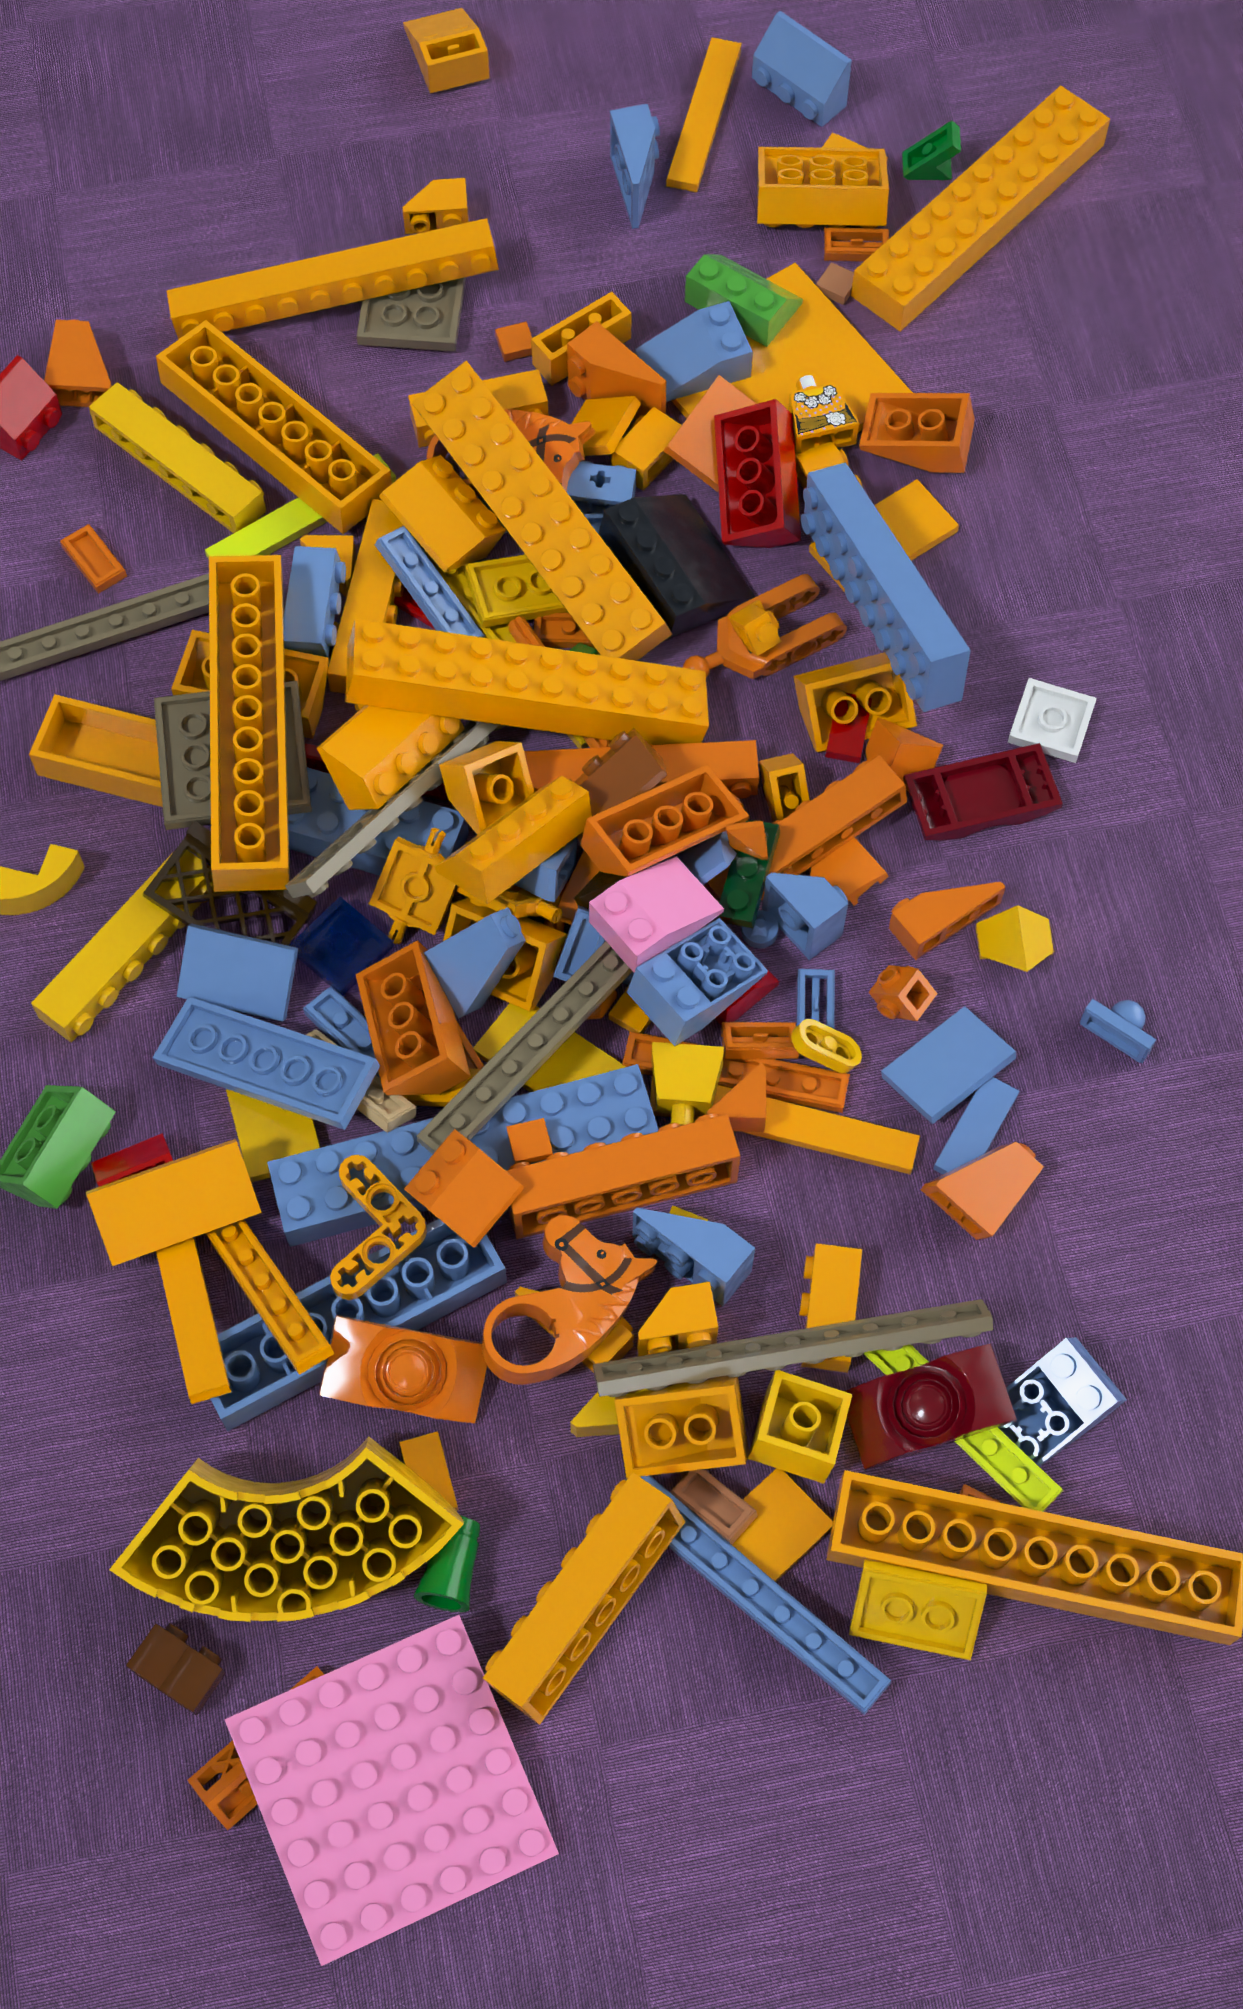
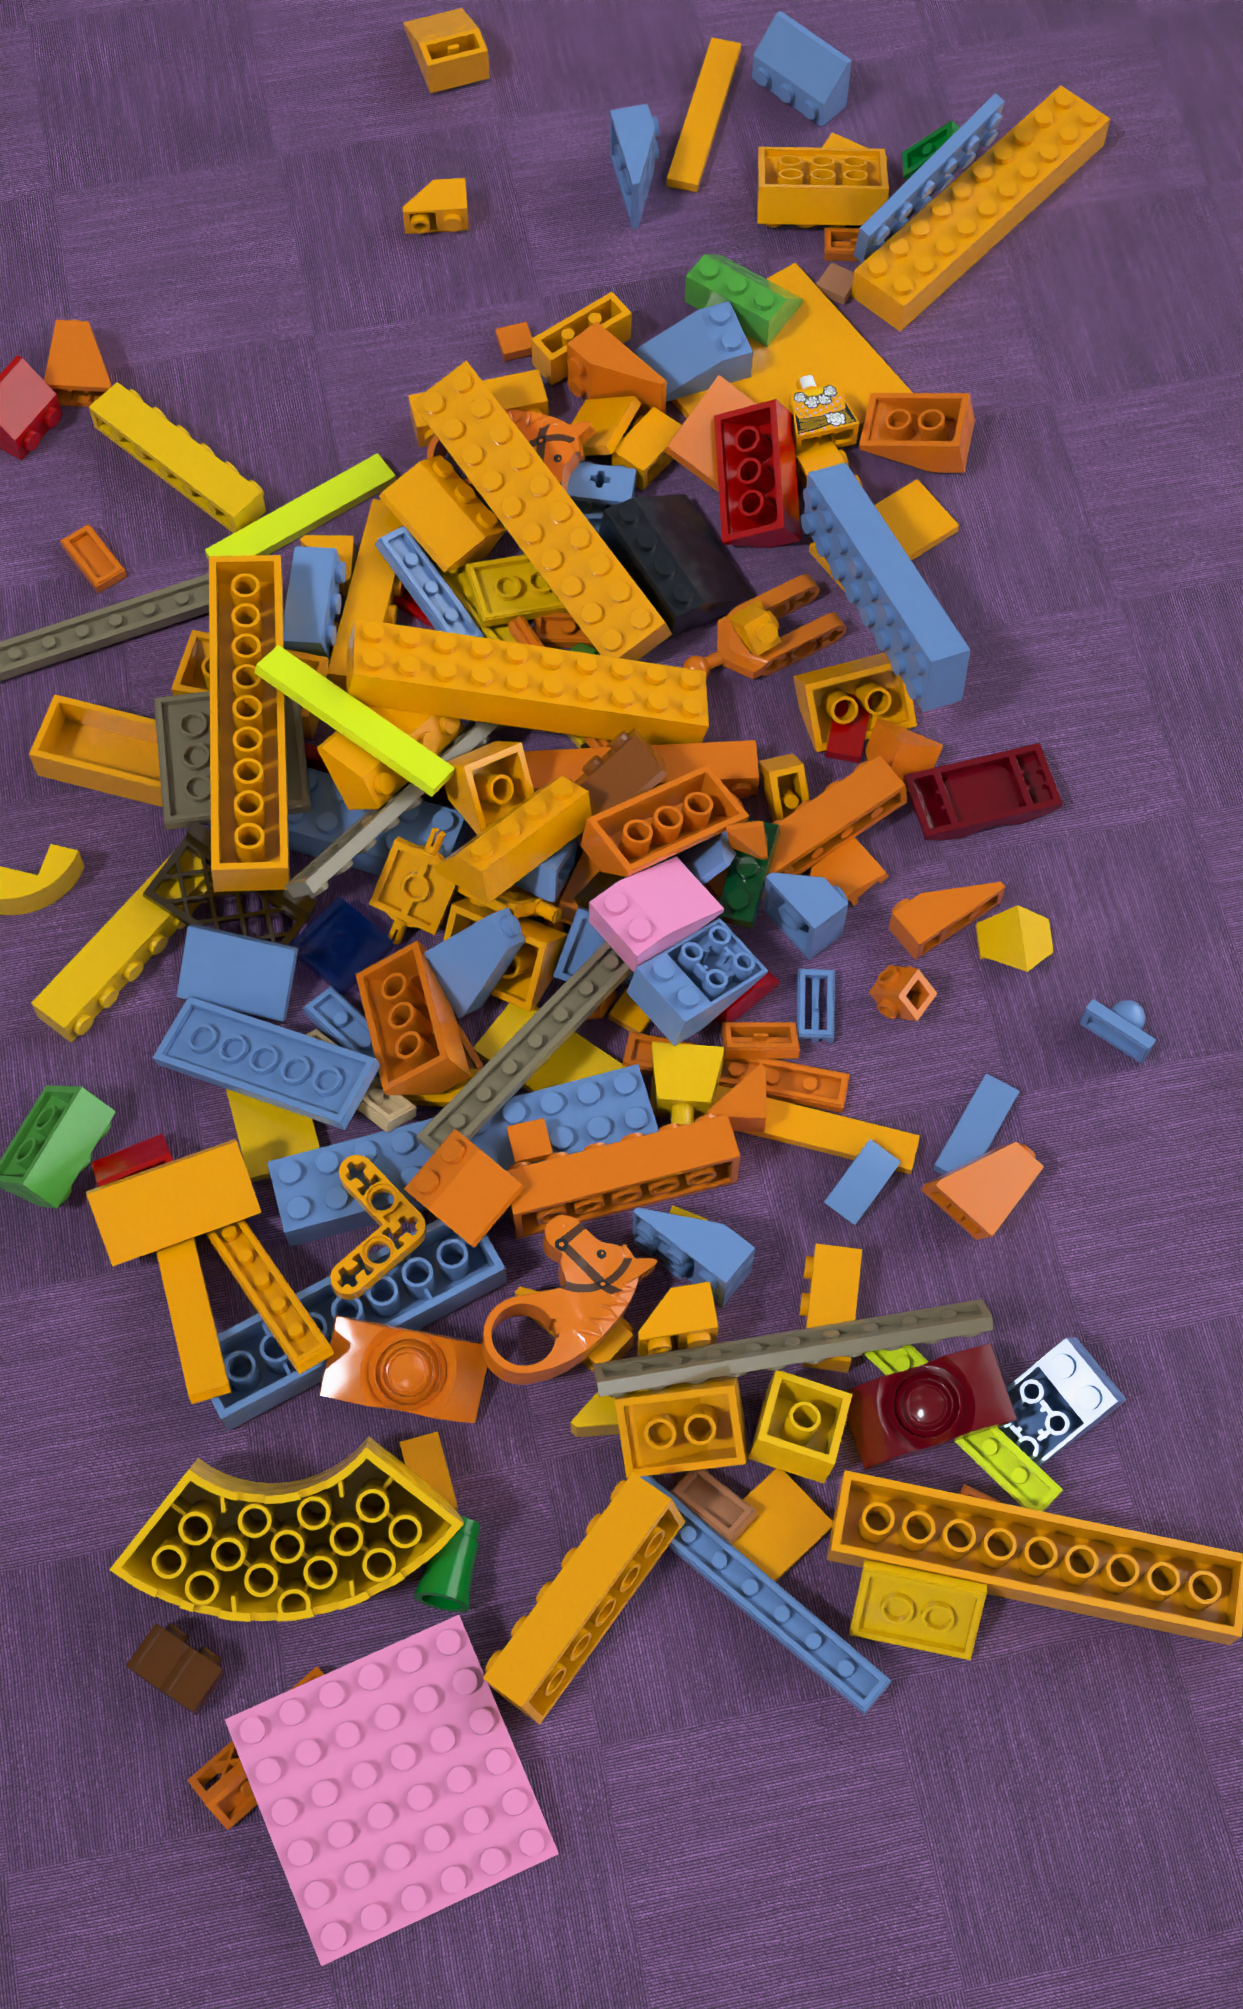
light orange brick [156,320,392,534] -> none
light orange brick [166,218,499,339] -> none
dark tan plate [357,277,466,352] -> none
medium blue tile [741,910,778,949] -> none
yellow plate [791,1019,862,1073] -> none
medium blue tile [881,1006,1016,1124] -> none
white plate [1007,678,1097,763] -> none
none -> neon yellow tile [254,645,455,797]
none -> medium blue slope [824,1139,901,1225]
none -> medium blue plate [854,93,1005,263]

